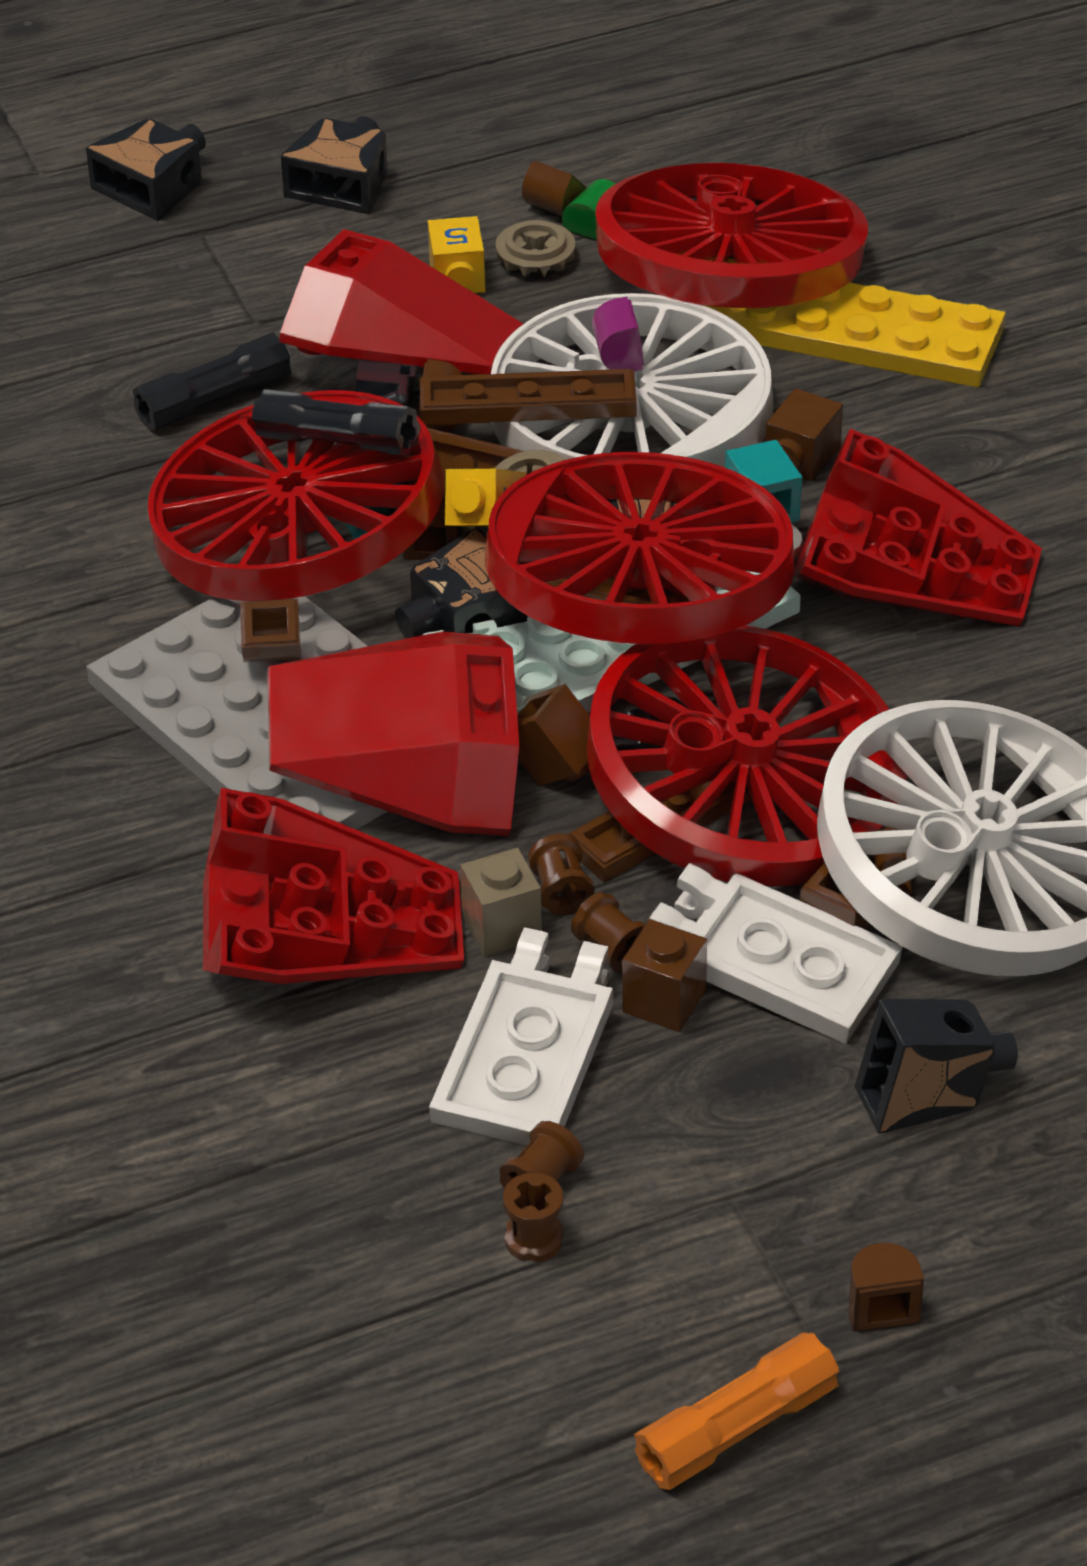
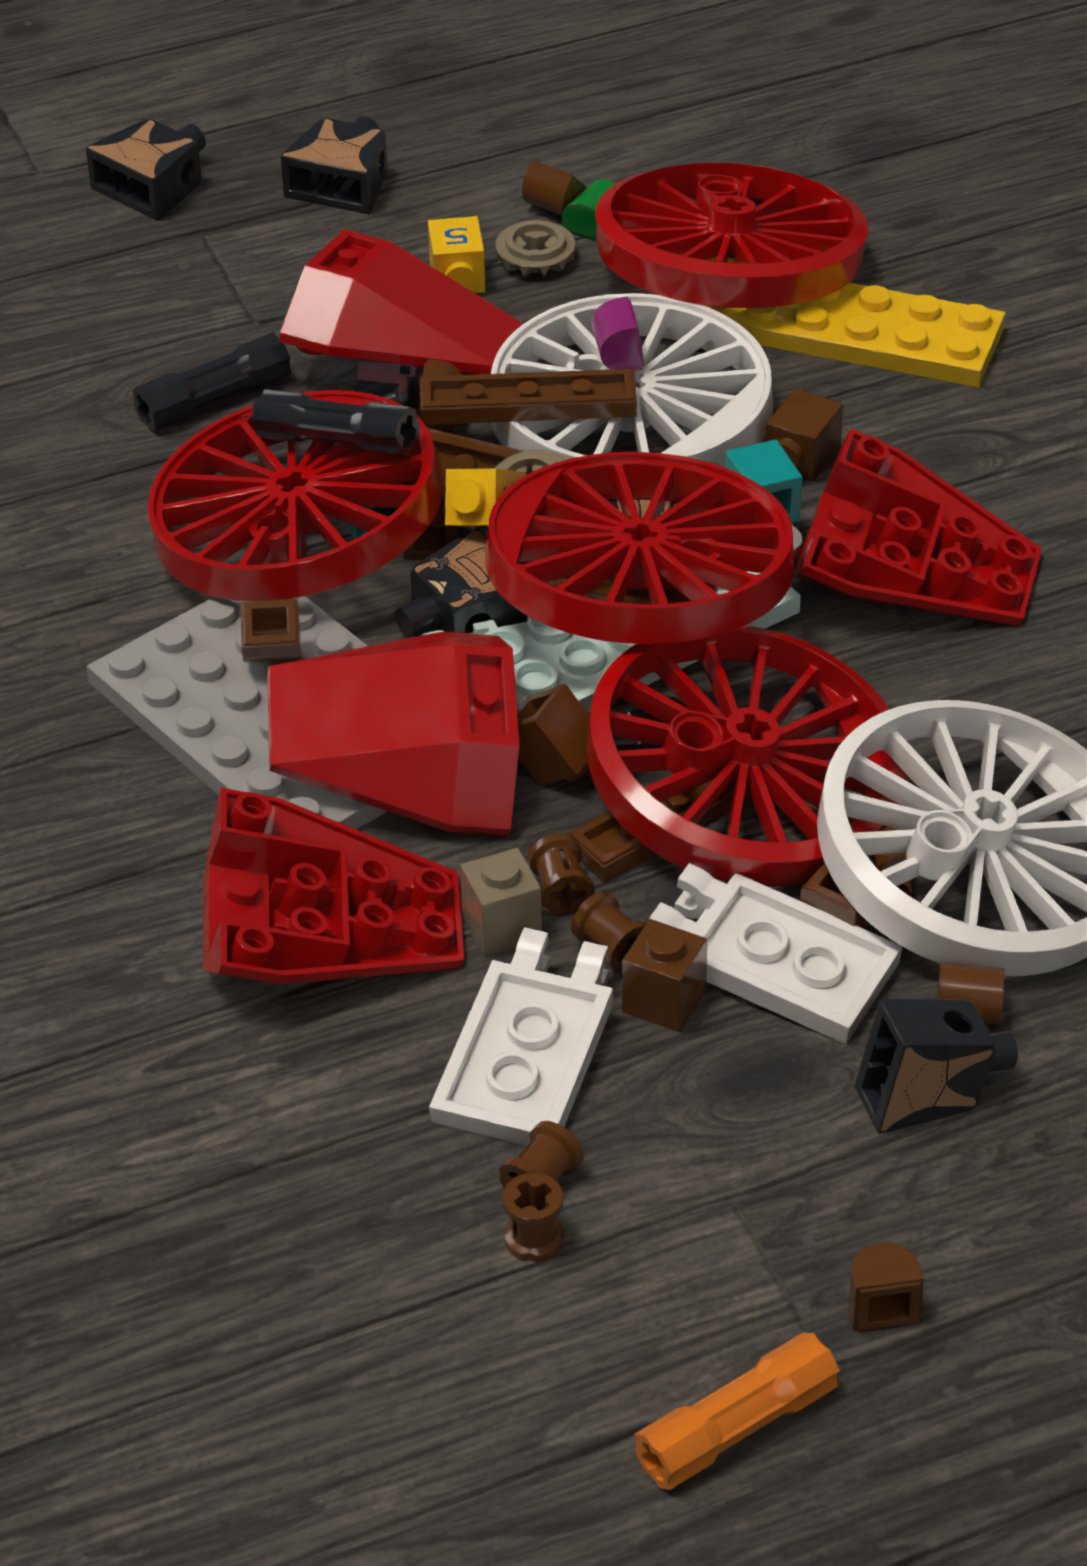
none -> reddish brown beam [937,963,1005,1026]

